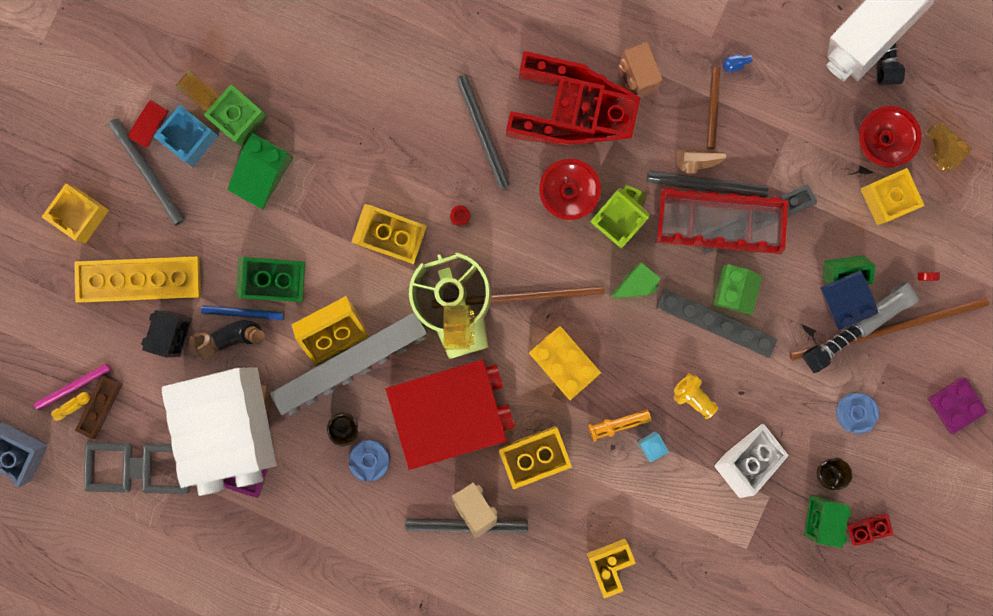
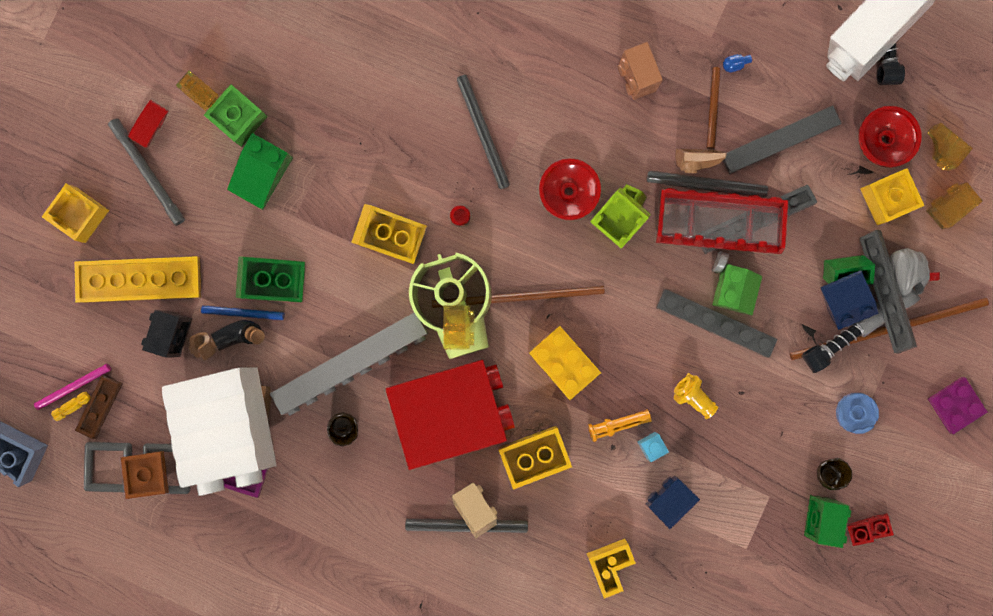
dark azure container [154,105,218,167] -> none
yellow slope [291,296,369,365] -> none
medium blue tile [349,440,390,481] -> none
red wedge [506,51,641,145] -> none
bright green slope [610,262,661,299] -> none
white slope [714,424,789,498] -> none
none -> dark orange plate [121,451,169,499]
none -> dark blue slope [646,475,700,529]
none -> light grey tile [712,251,729,273]
none -> dark grey tile [723,106,842,174]
none -> dark grey tile [859,230,917,354]
none -> light grey hair [890,248,930,296]
none -> clear yellow brick [927,182,983,229]

